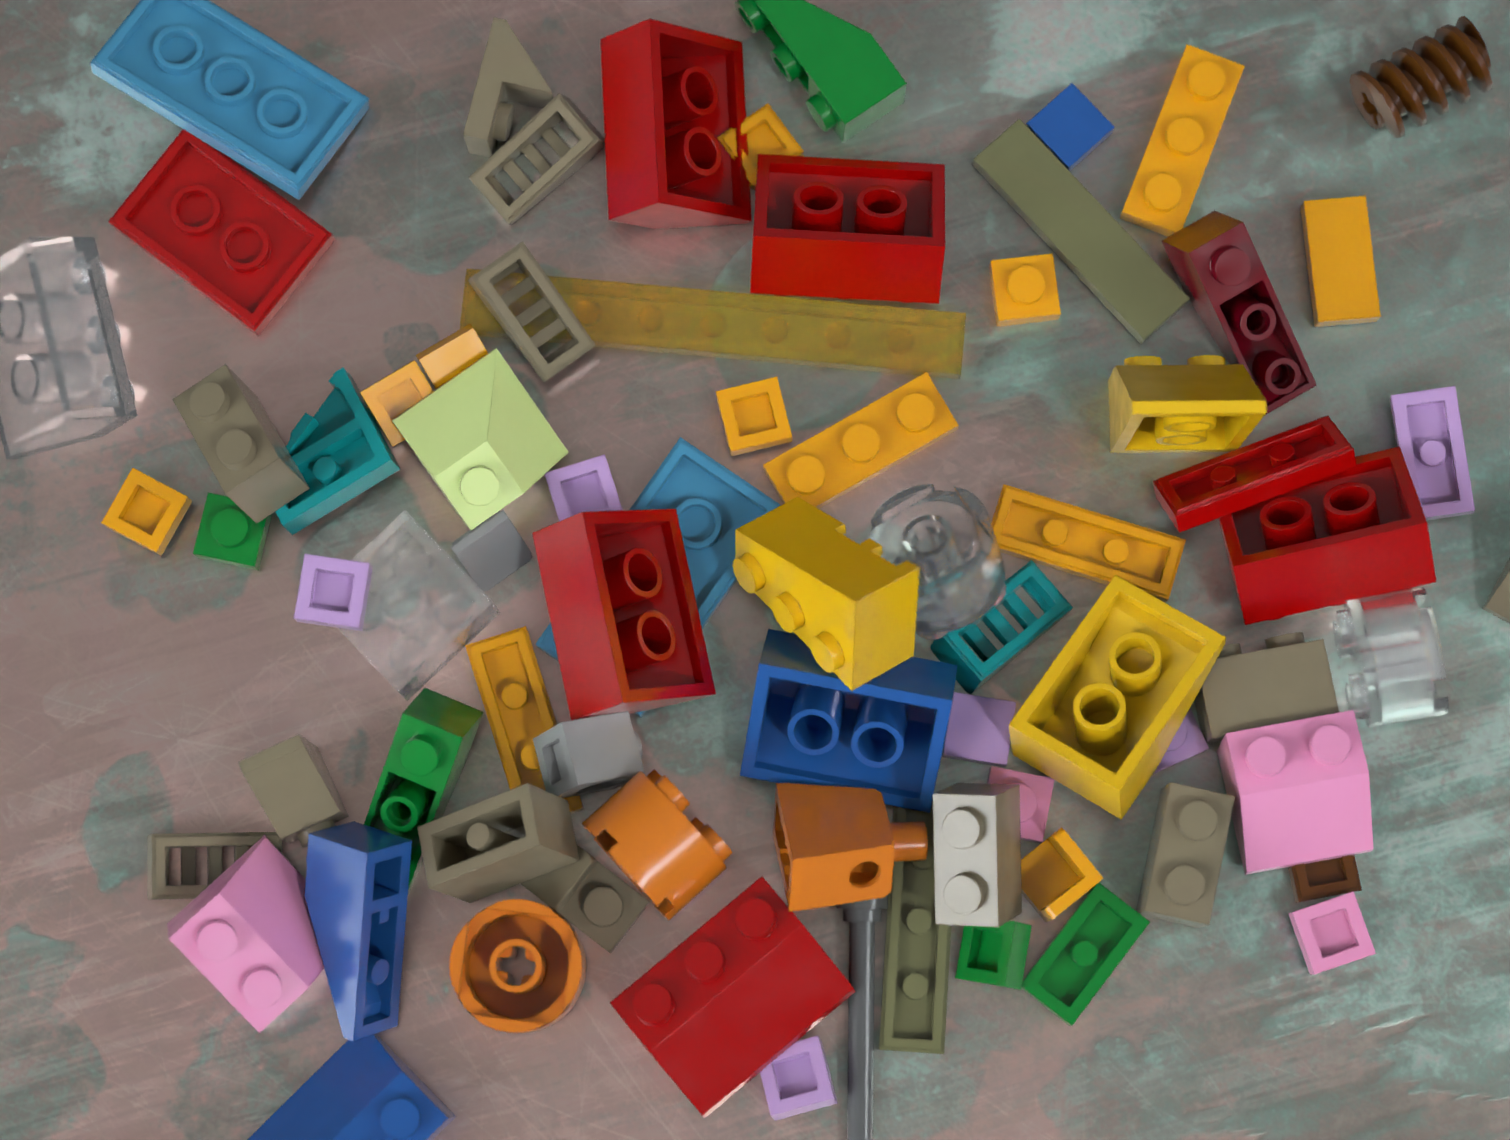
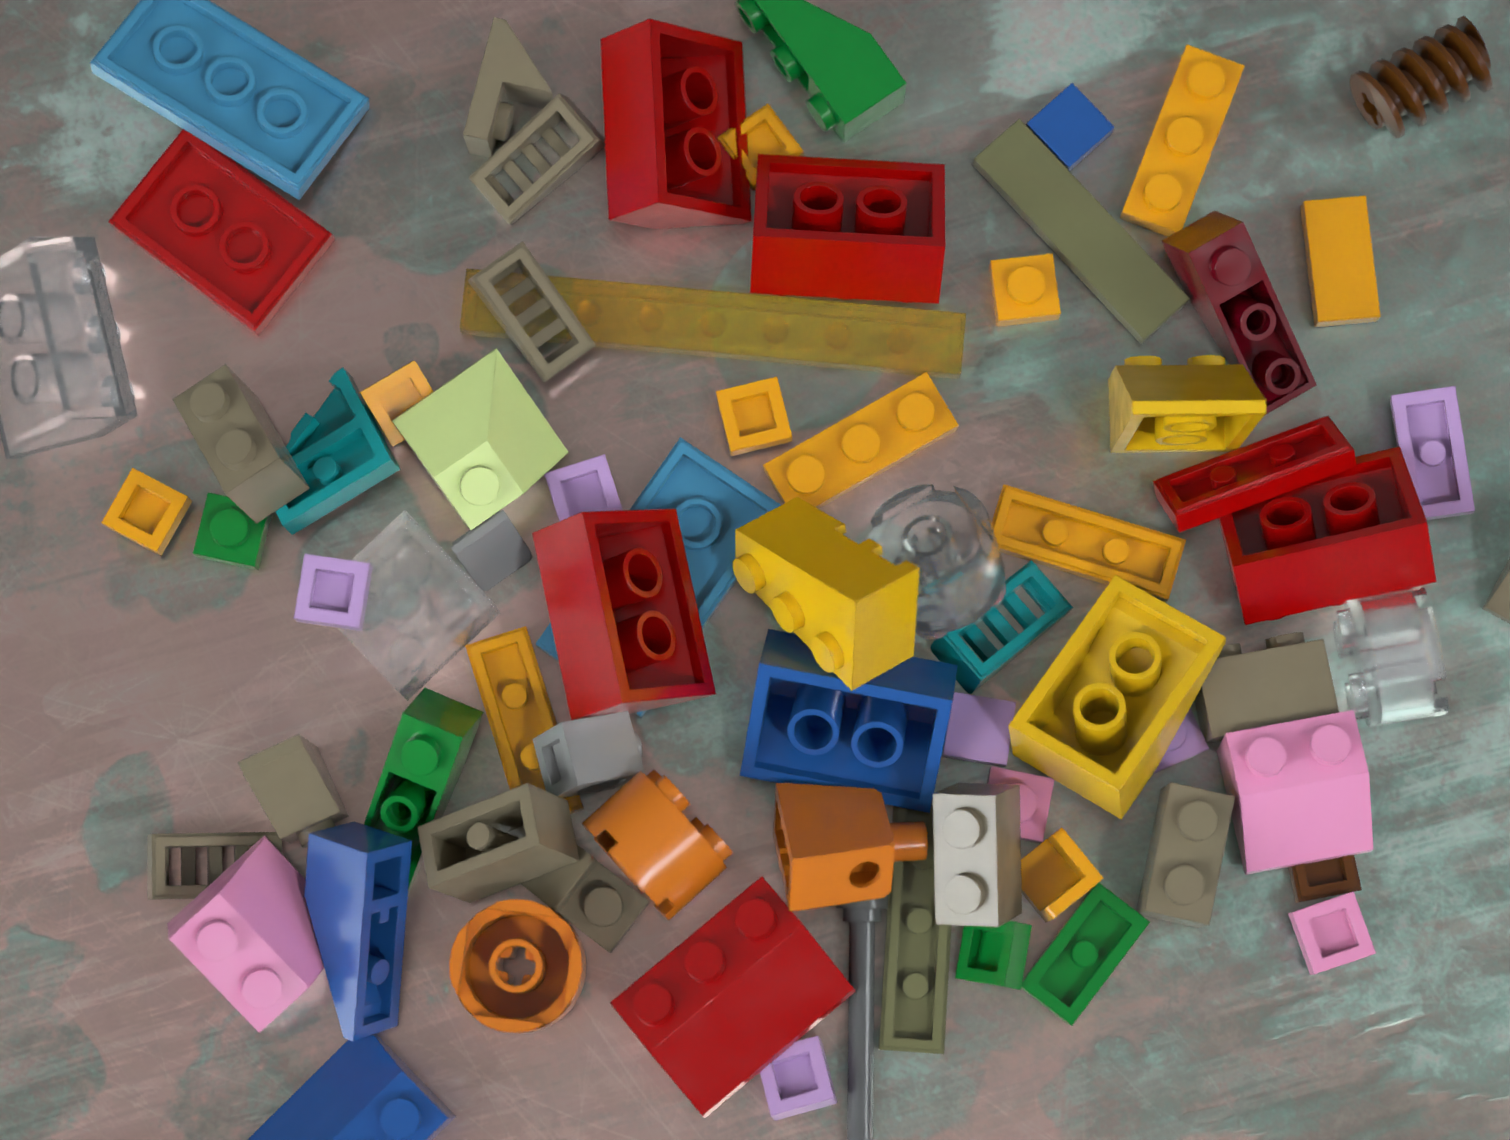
light orange tile [416,324,488,389] -> none

